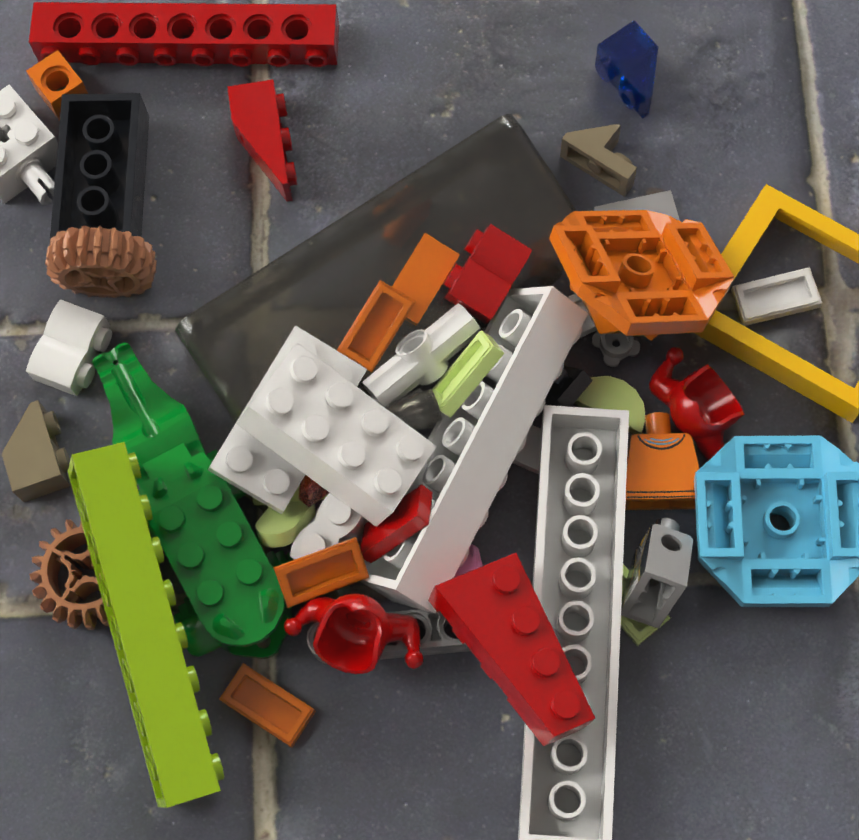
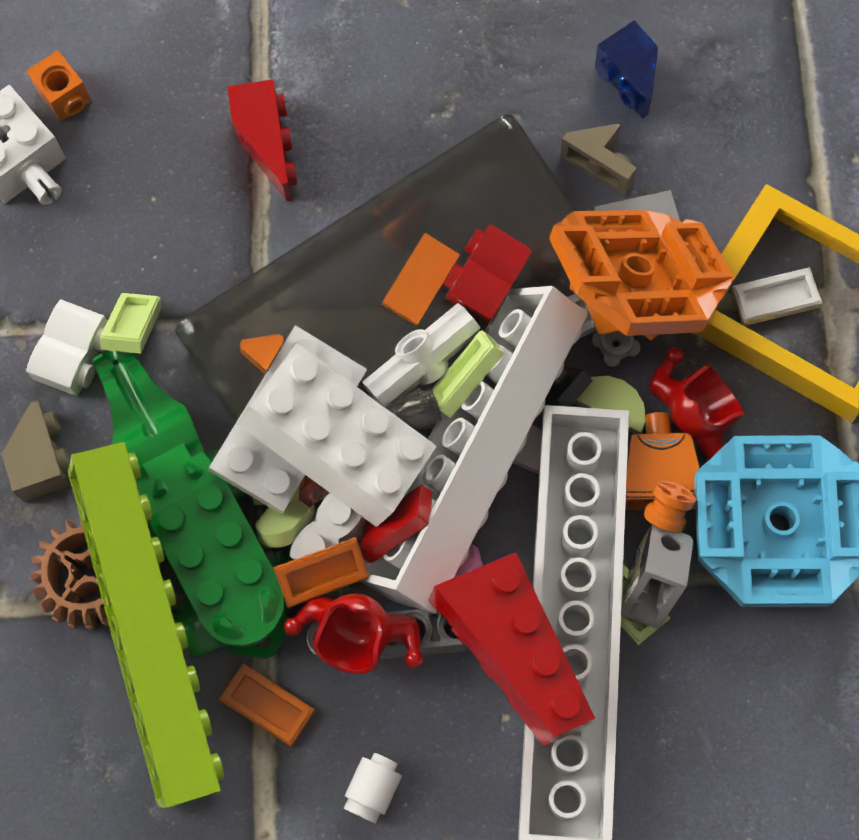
red brick [29,2,340,67] -> none
nougat gear [45,225,157,298] -> none
black brick [50,93,149,239] -> none
orange tile [337,280,416,372] -> none
none -> yellowish green tile [100,293,161,354]
none -> orange slope [239,334,284,374]
none -> white brick [343,753,402,824]
none -> orange wheel [644,481,697,533]

